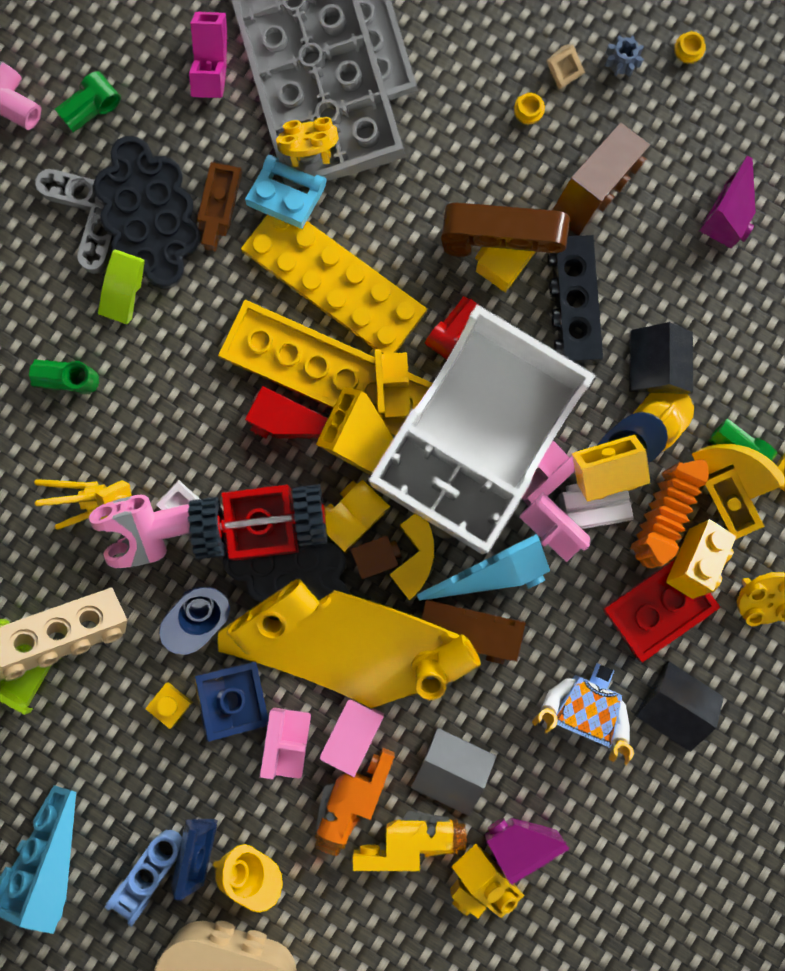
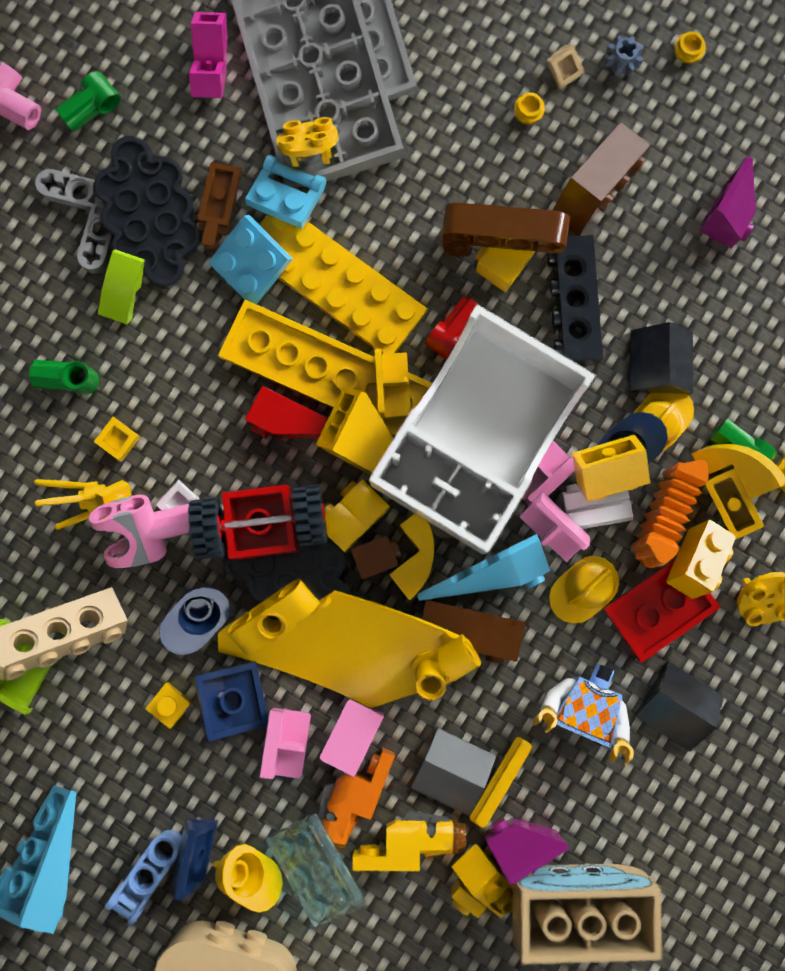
none -> yellow plate [94,417,141,462]
none -> medium azure plate [208,215,293,305]
none -> clear light blue plate [265,813,366,927]
none -> yellow axle [469,737,532,828]
none -> tan brick [513,864,662,964]
none -> yellow piece [549,556,619,624]

